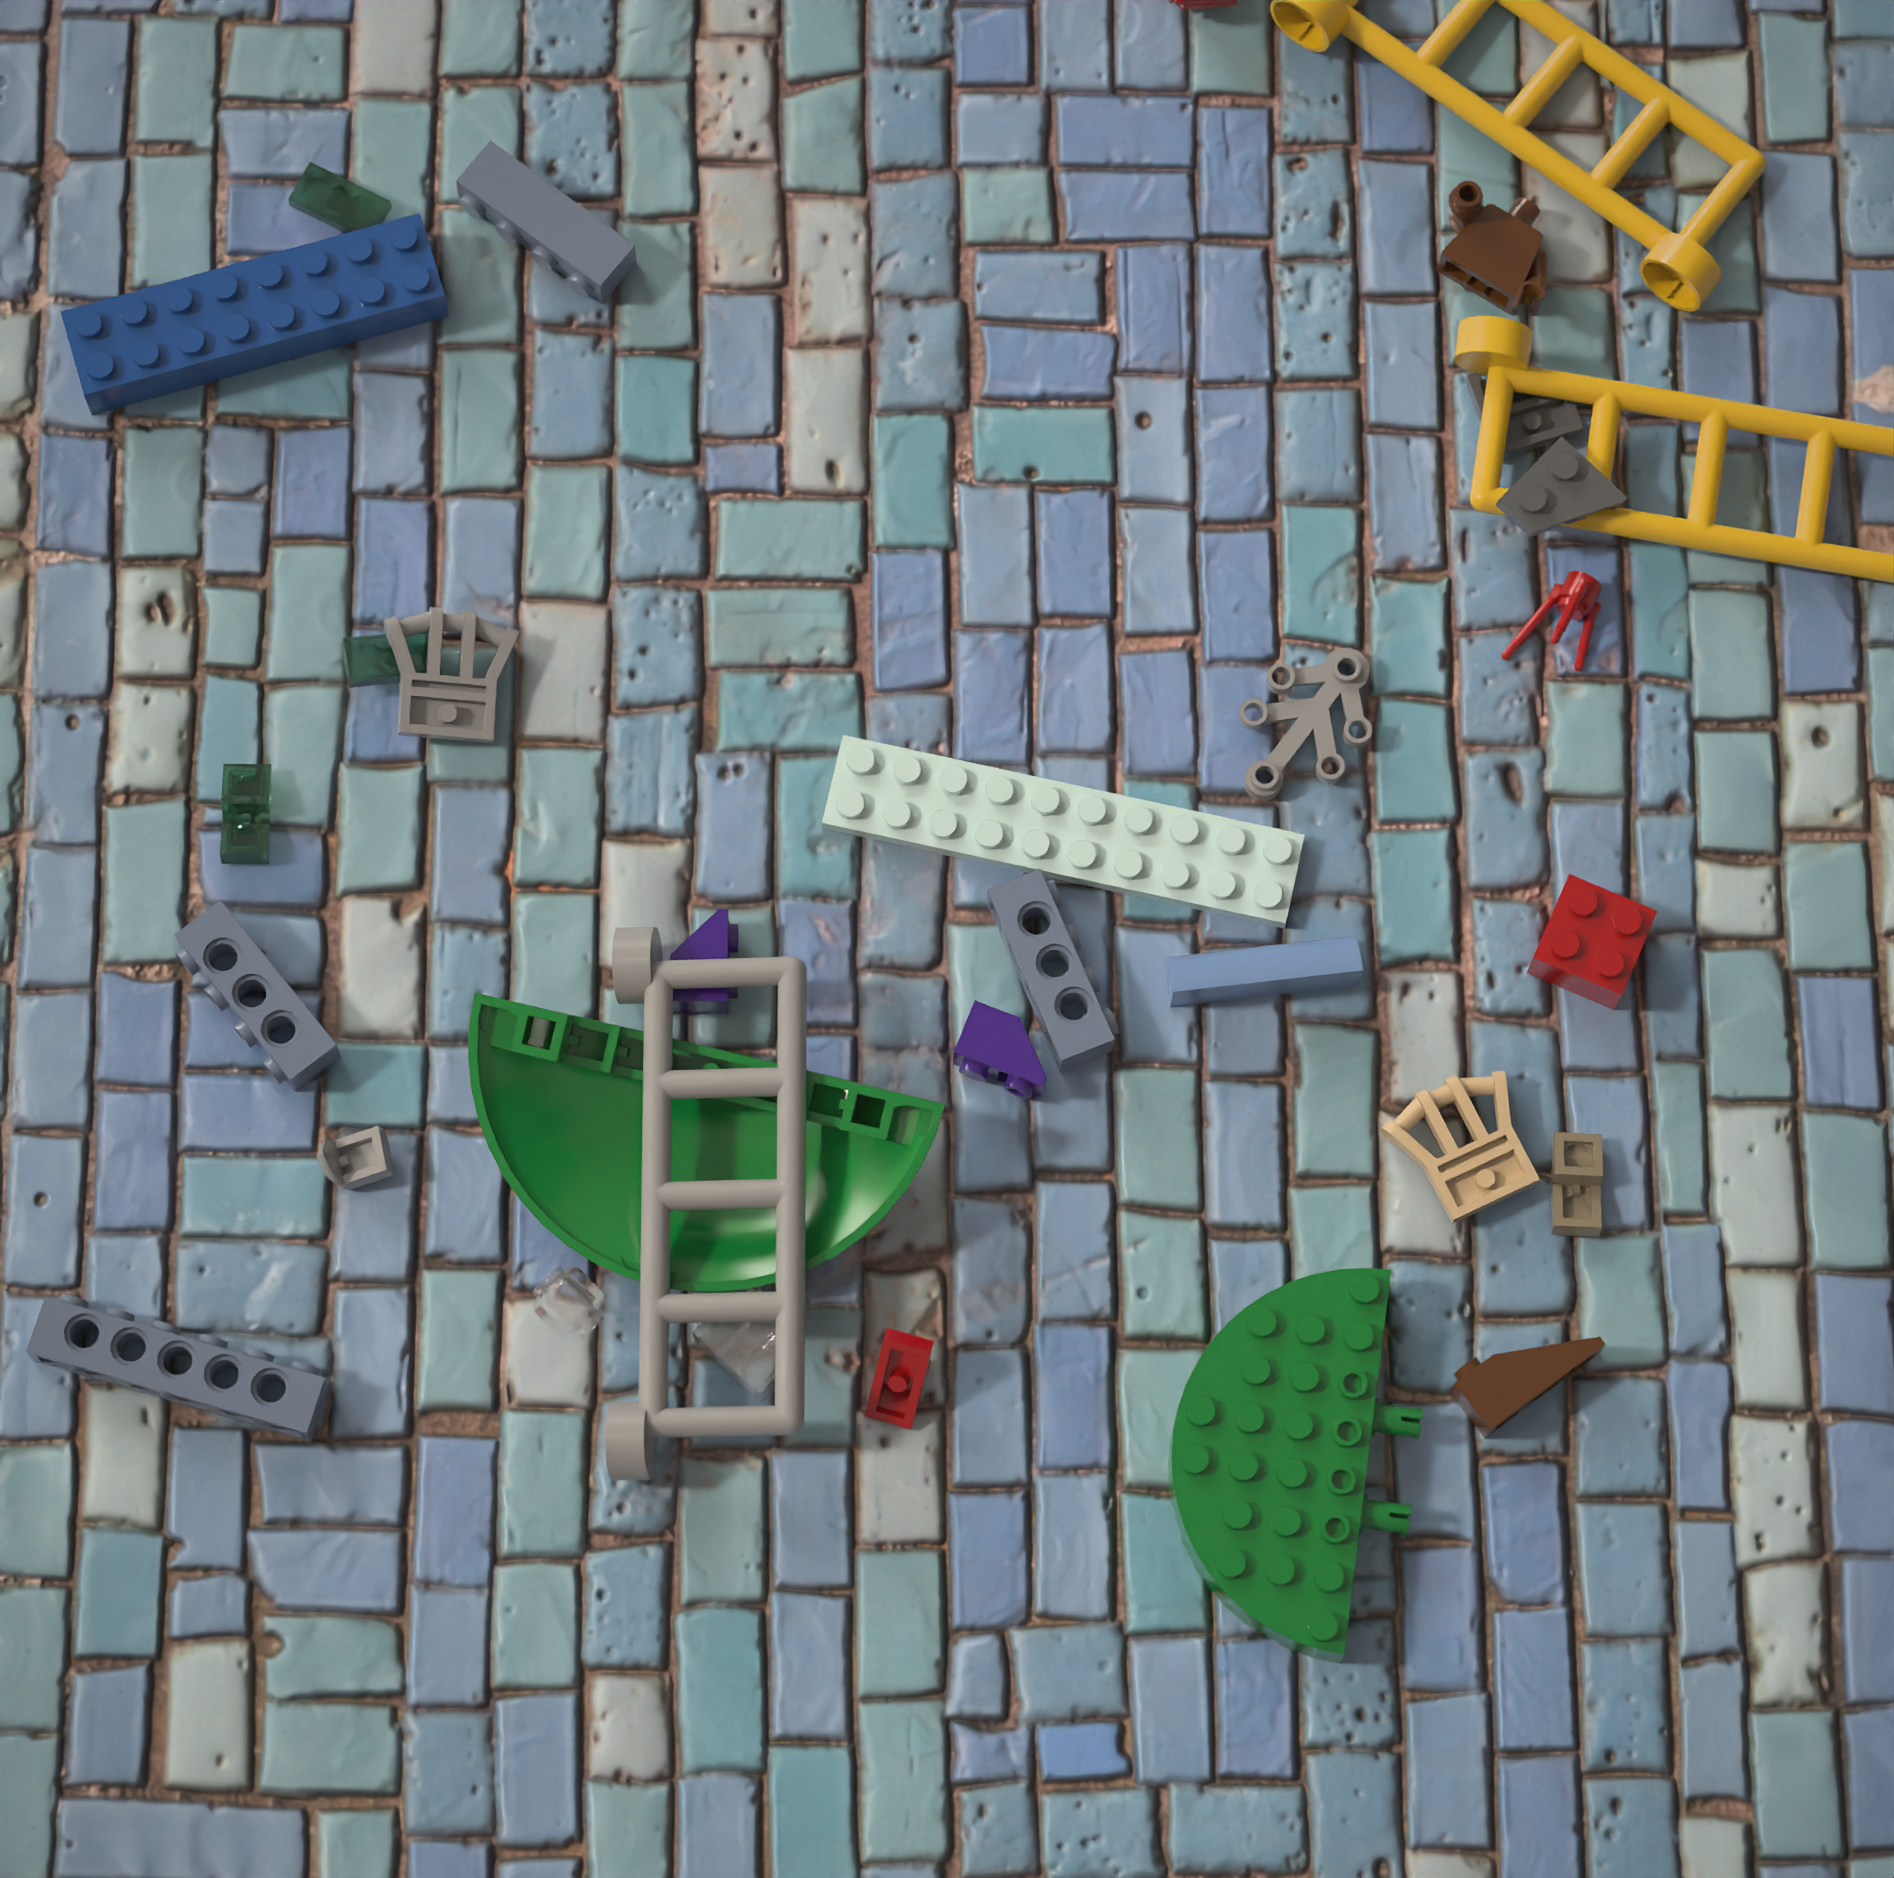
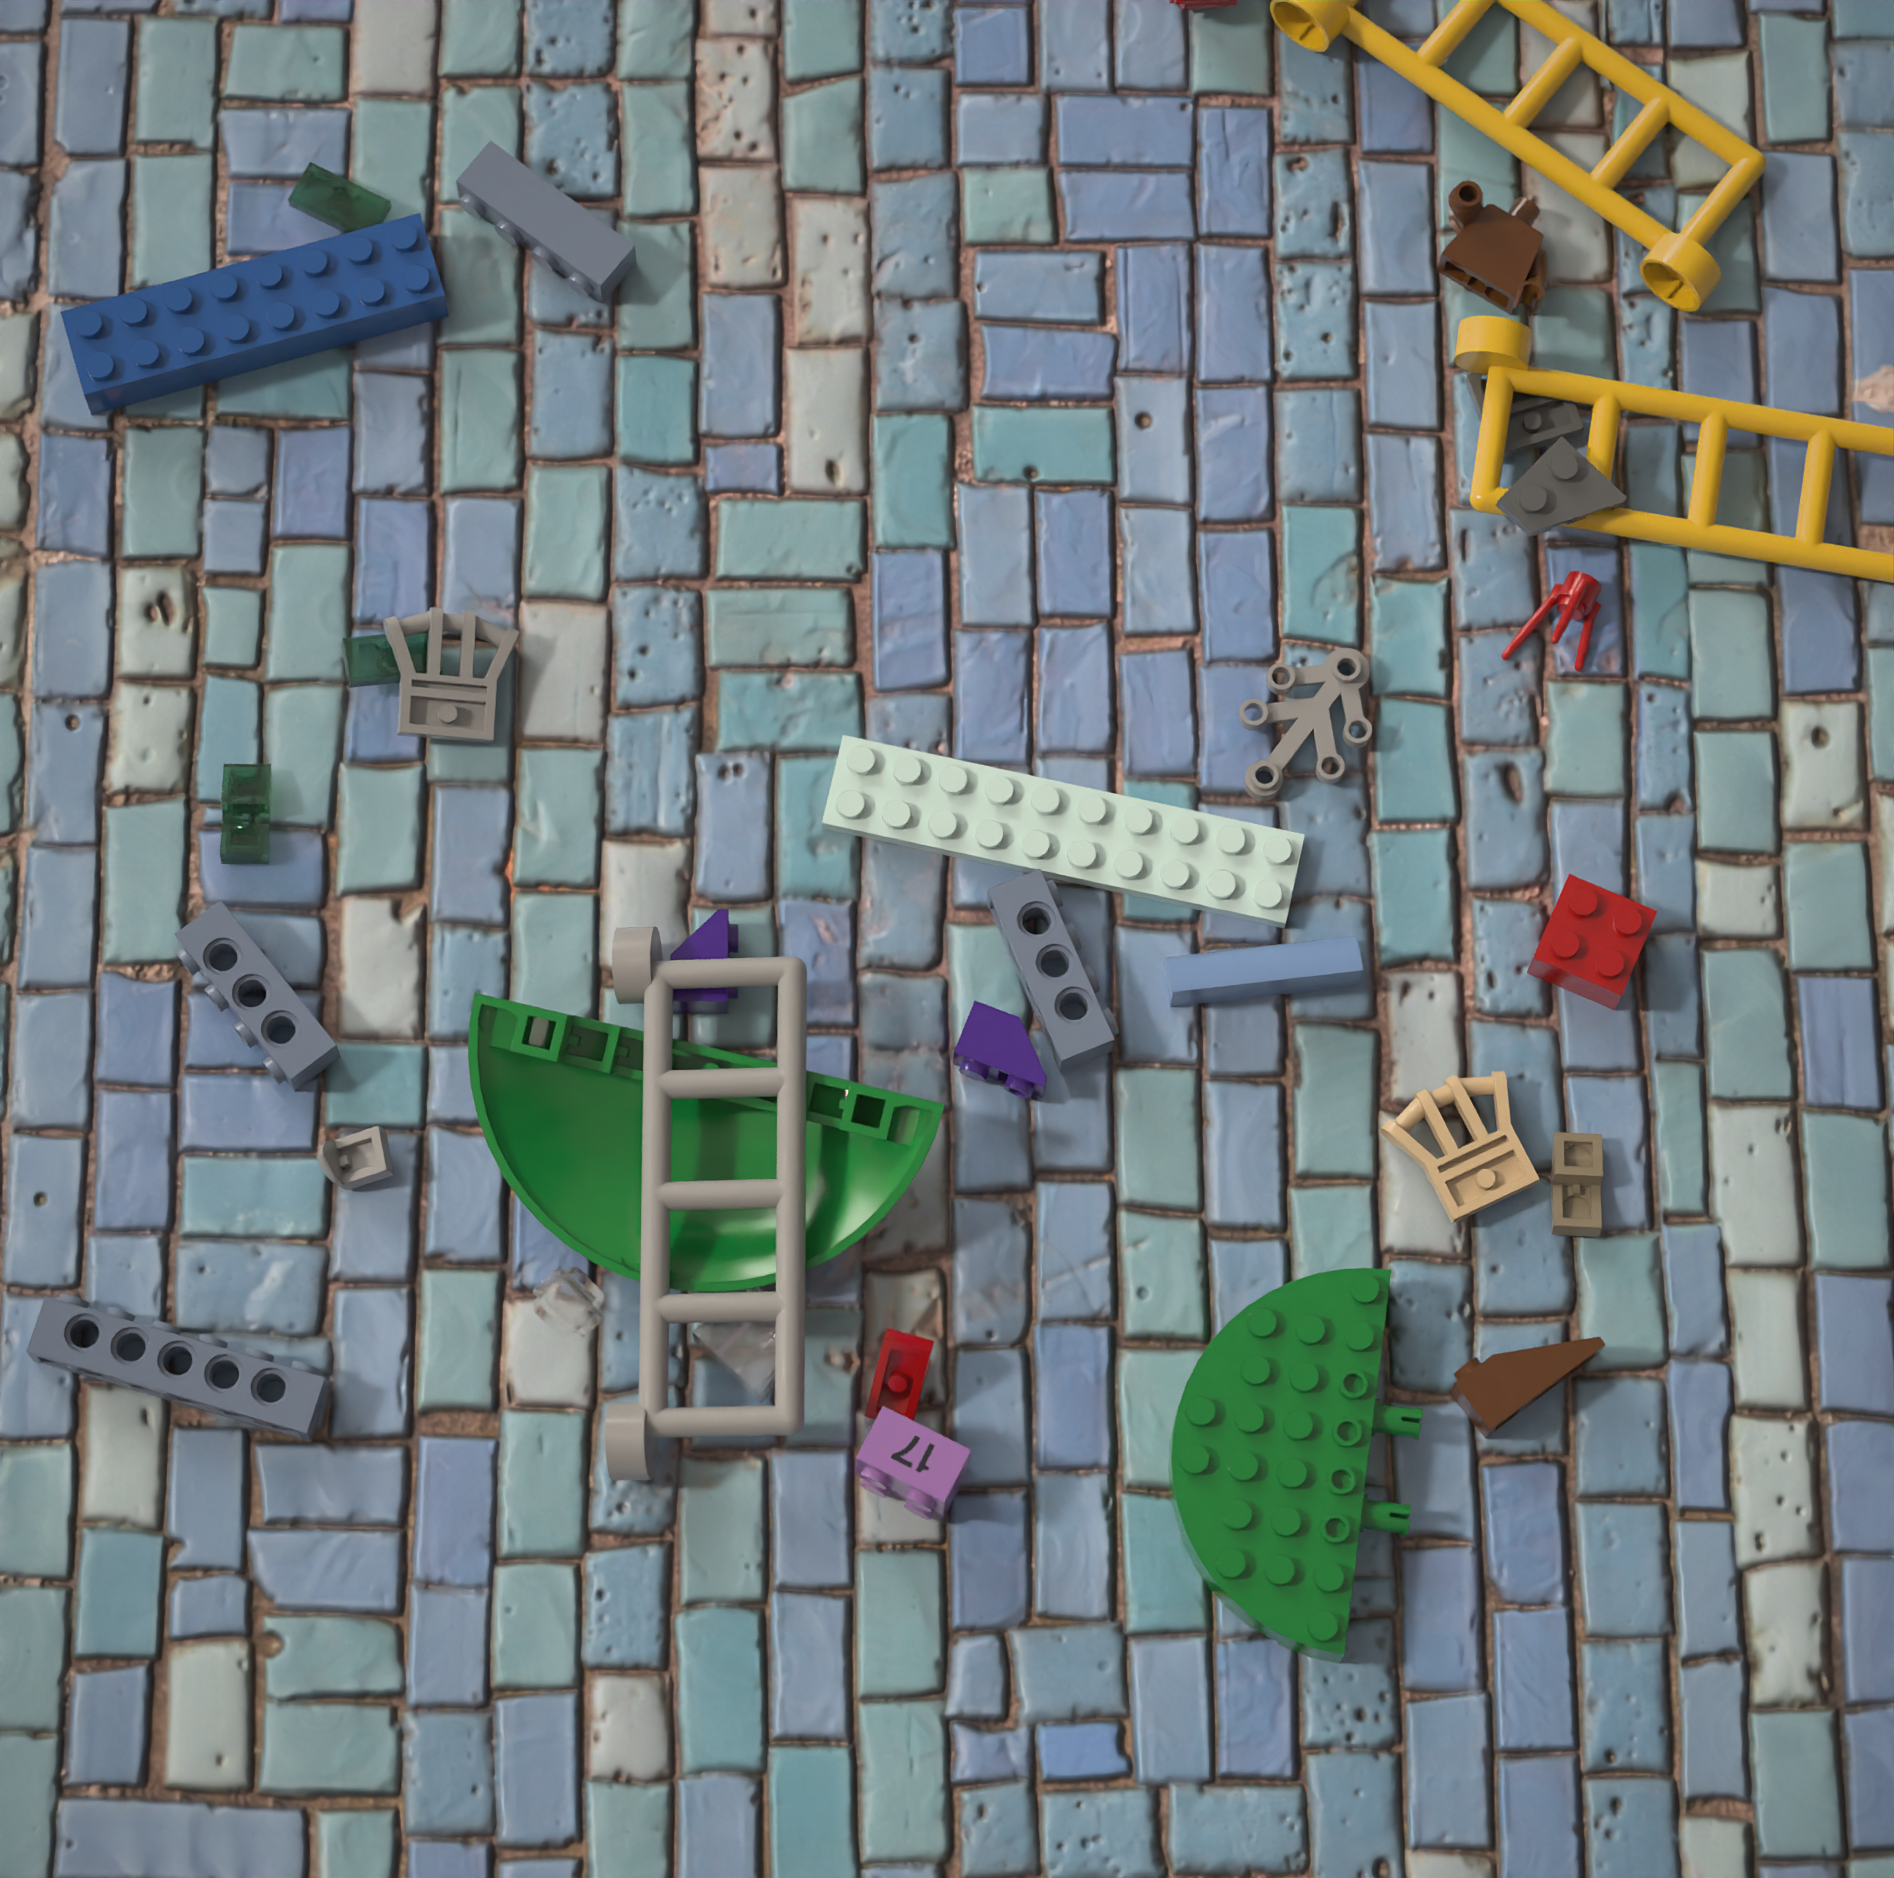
none -> medium lavender brick [856,1406,971,1520]

